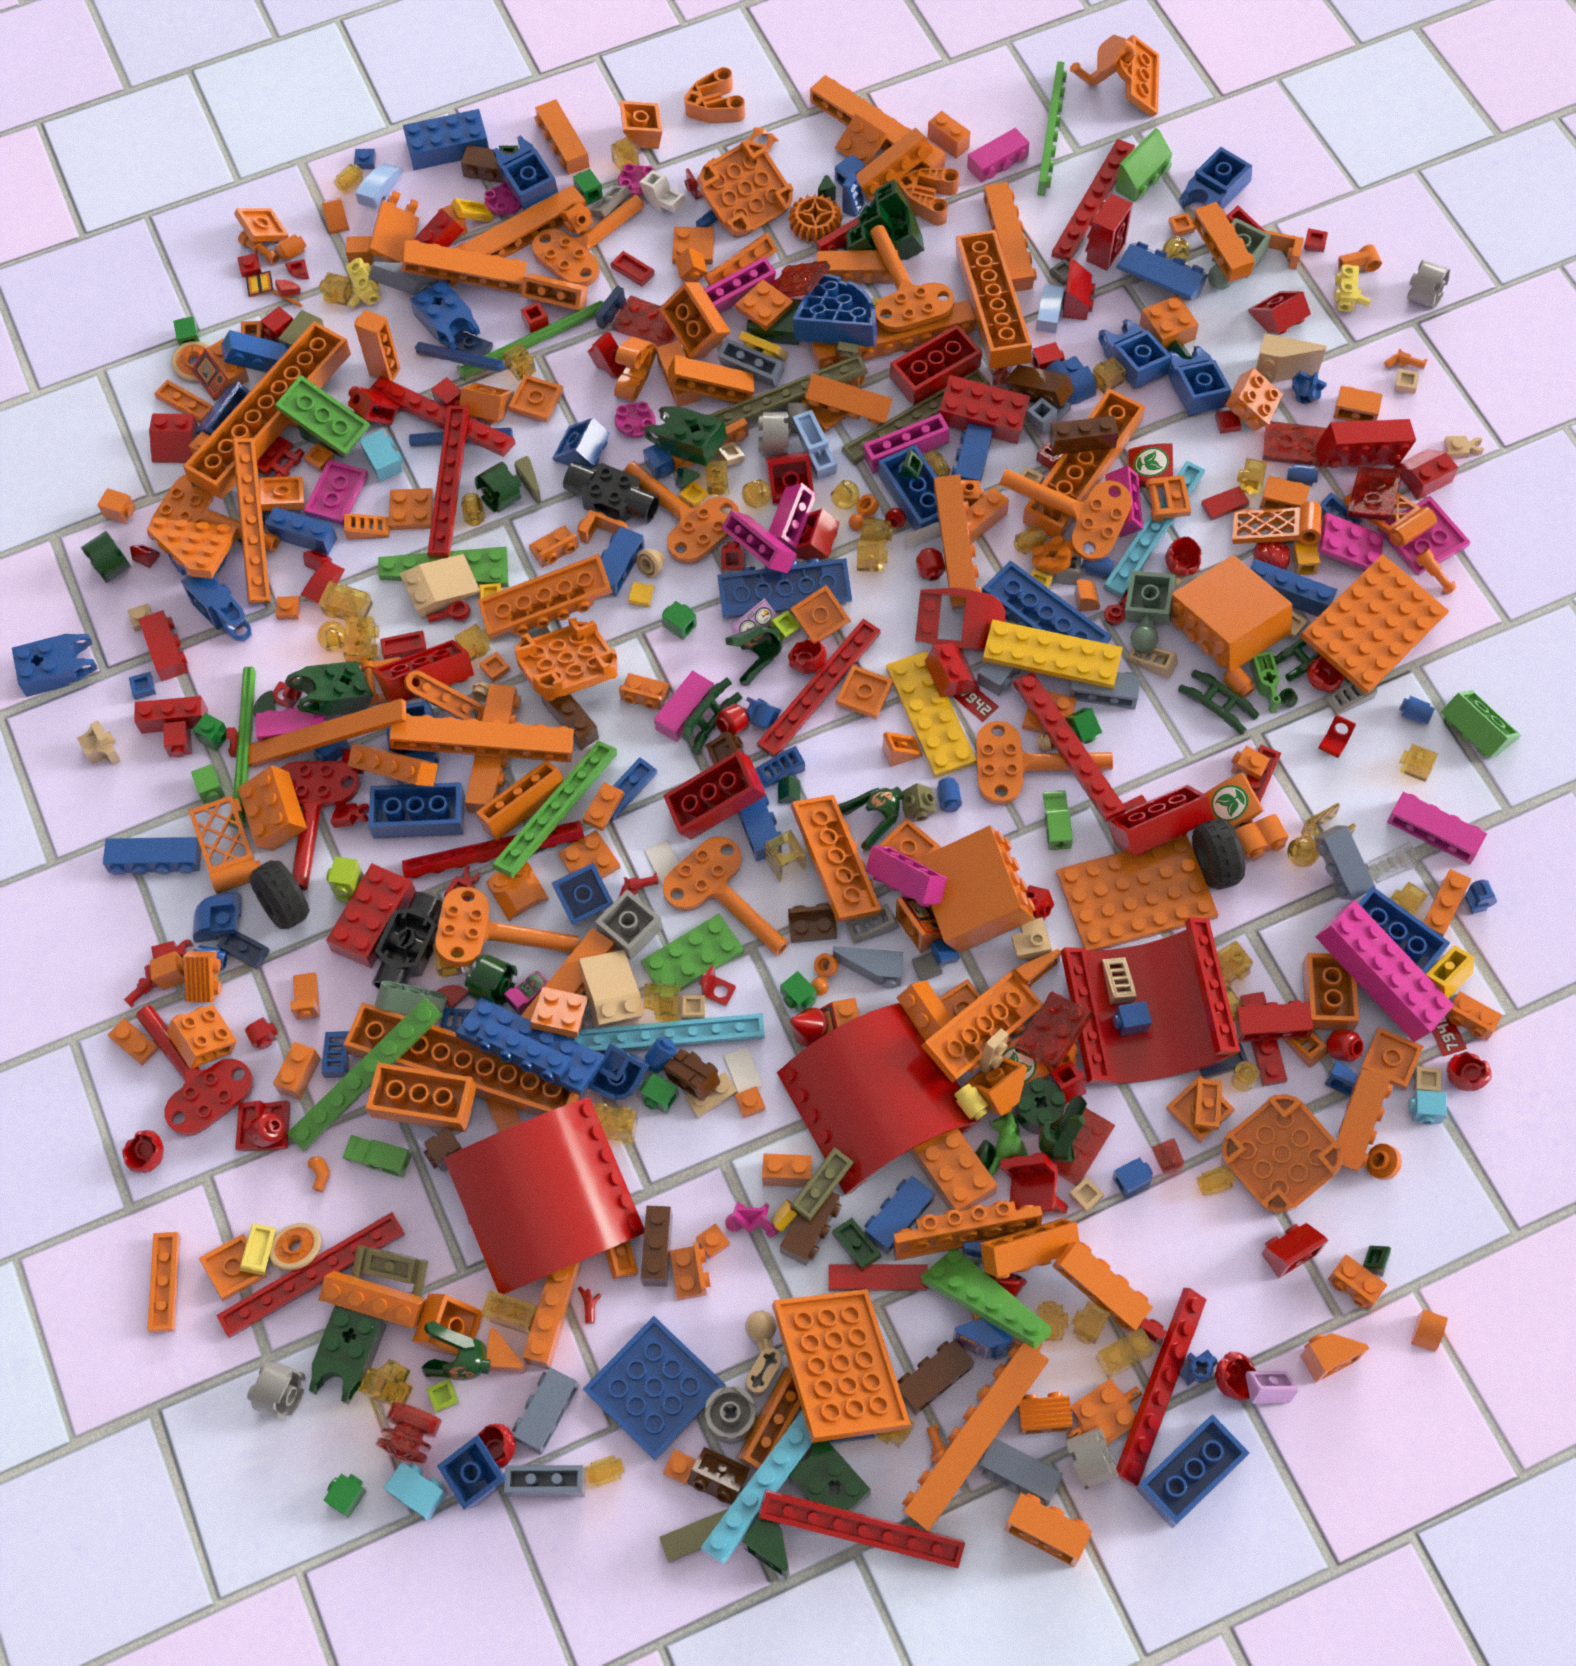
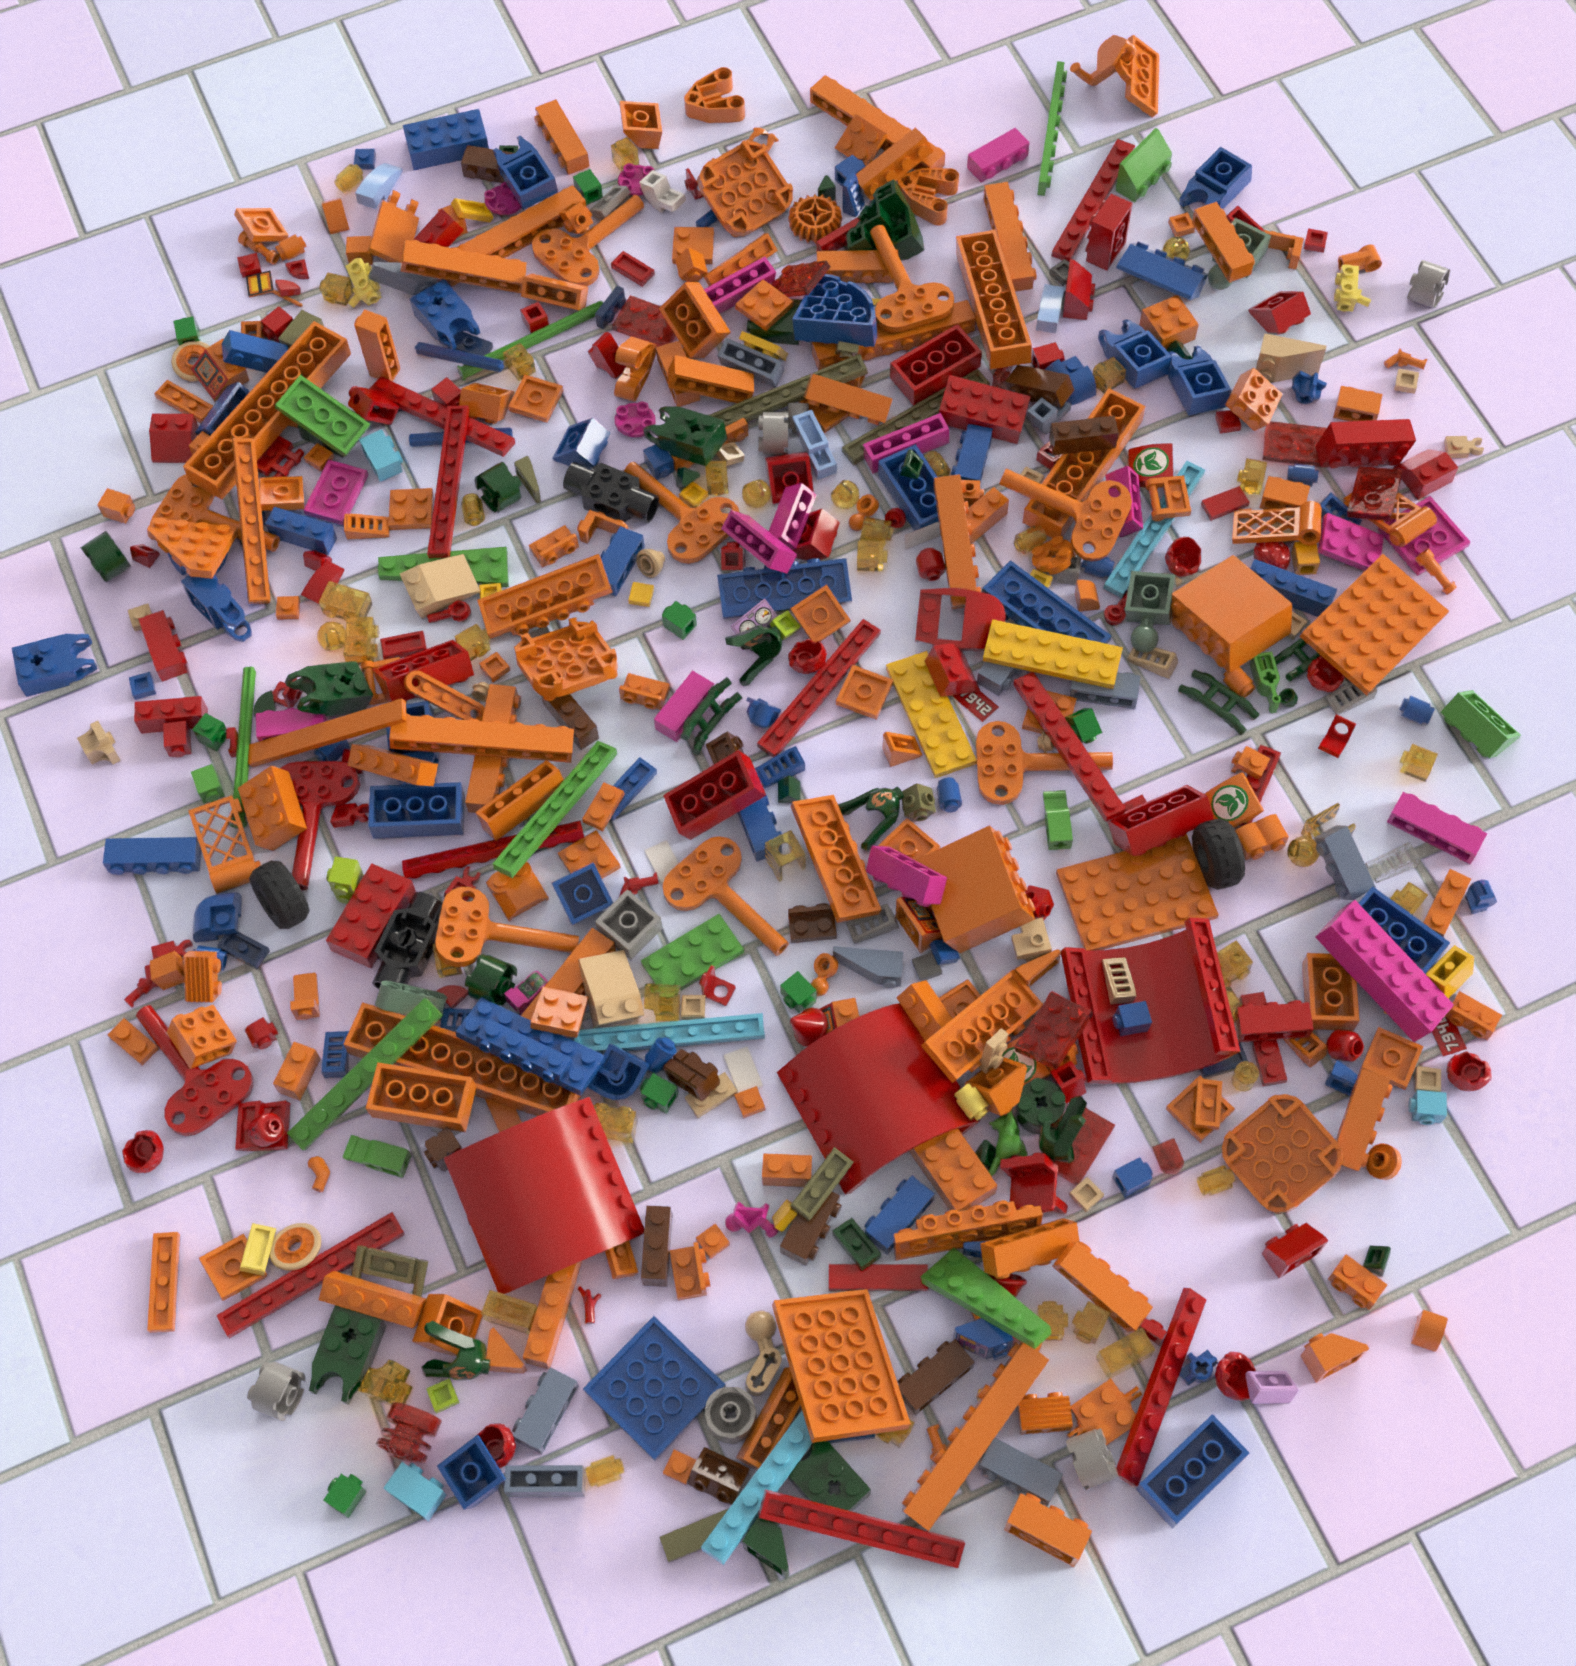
red head [716,704,749,736] -> none
orange brick [927,110,971,159] -> none

